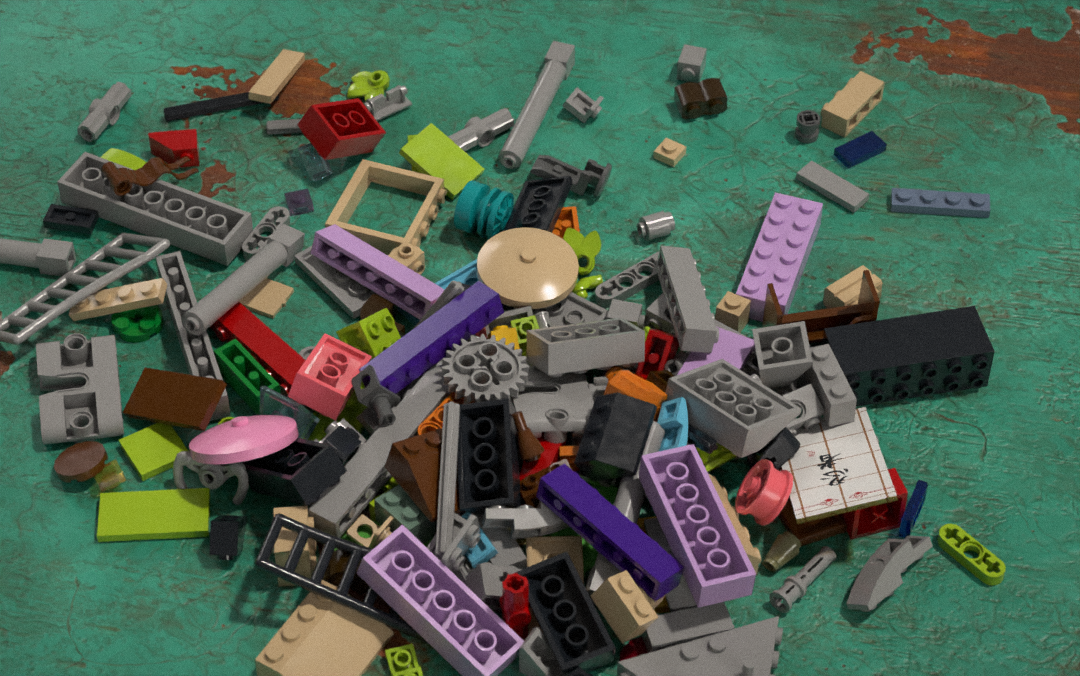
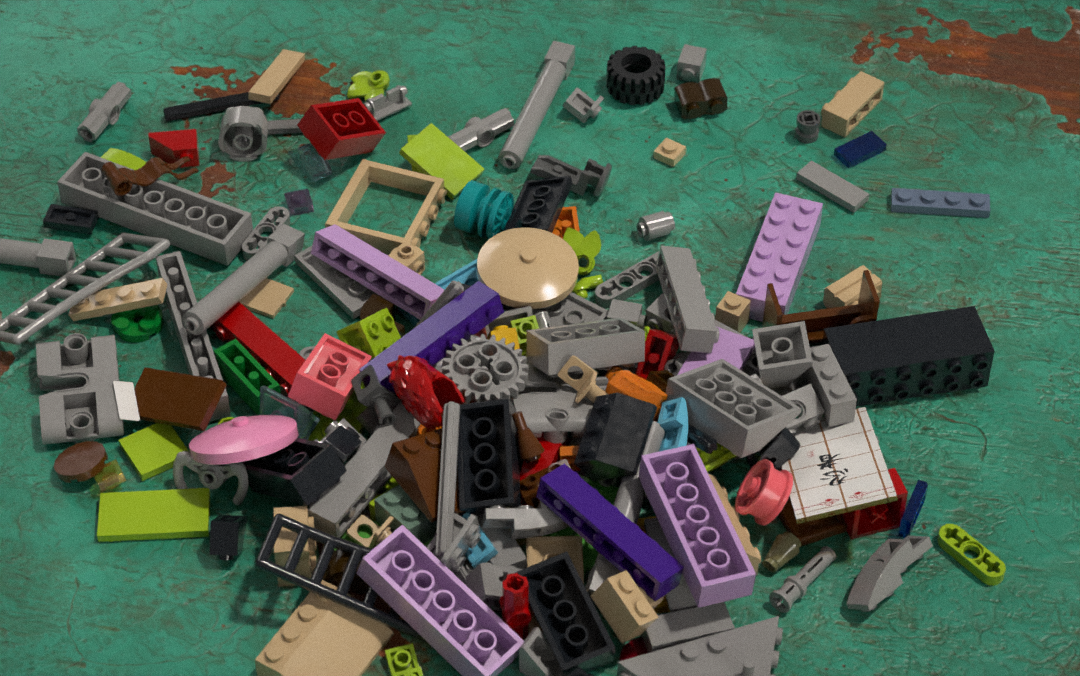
none -> white sticker [113,381,140,421]
none -> light grey brick [219,106,269,162]
none -> red head [387,355,465,429]
none -> tan bracket [558,355,608,404]
none -> black tyre [606,46,665,105]

